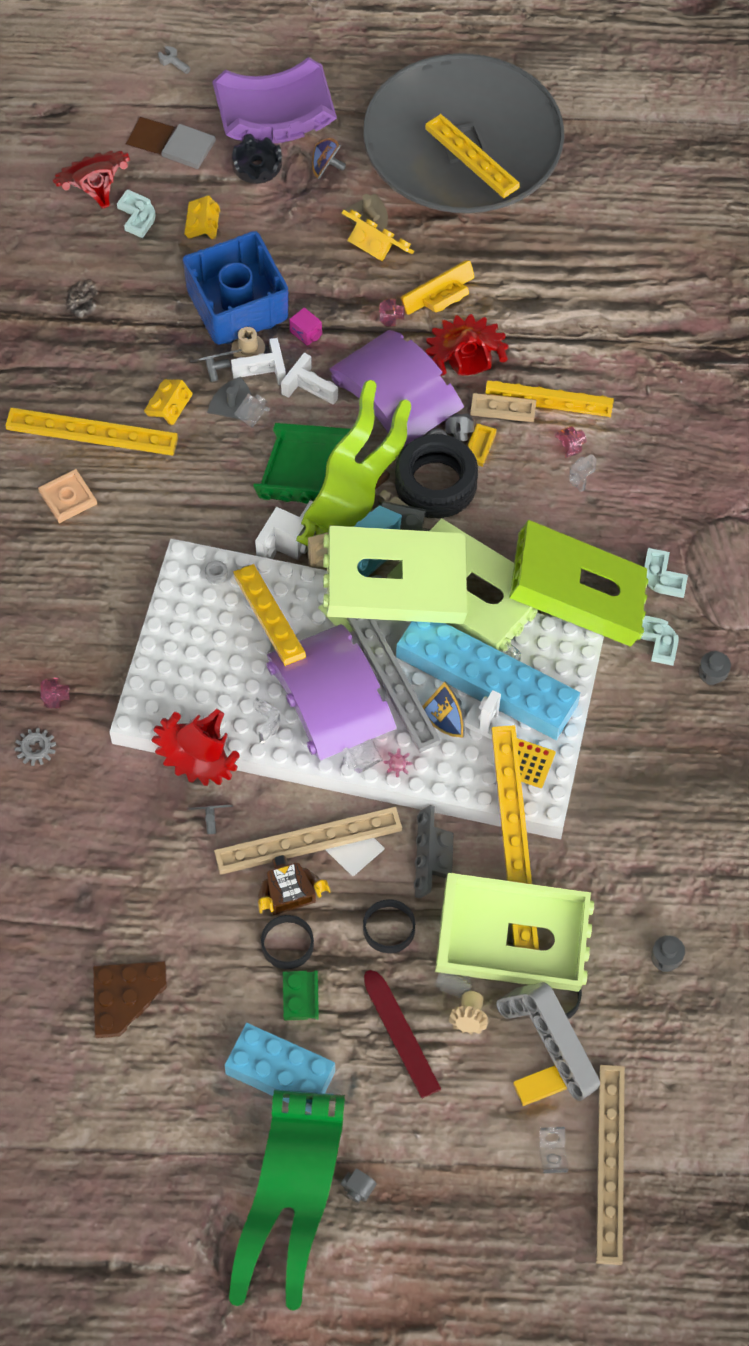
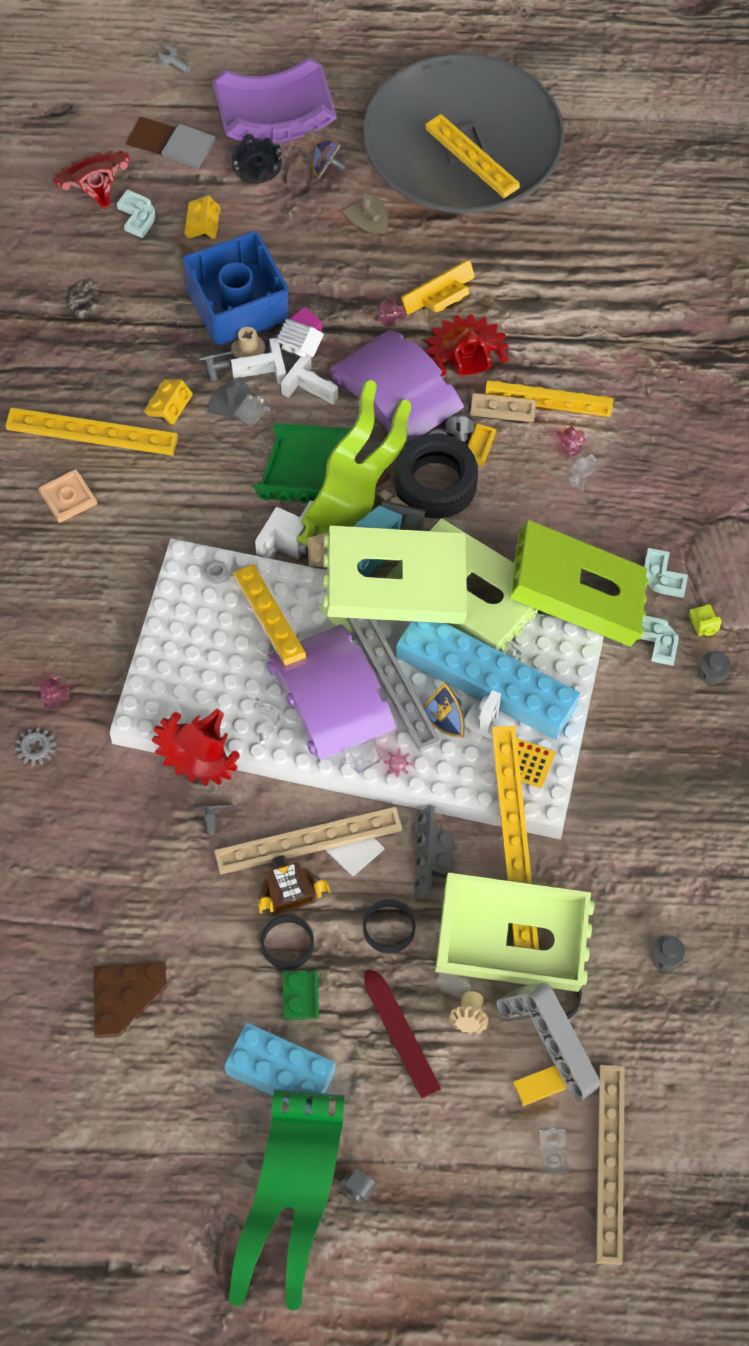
yellow bracket [342,209,414,261] -> none
none -> white brick [276,319,324,358]
none -> neon yellow bracket [689,604,721,636]

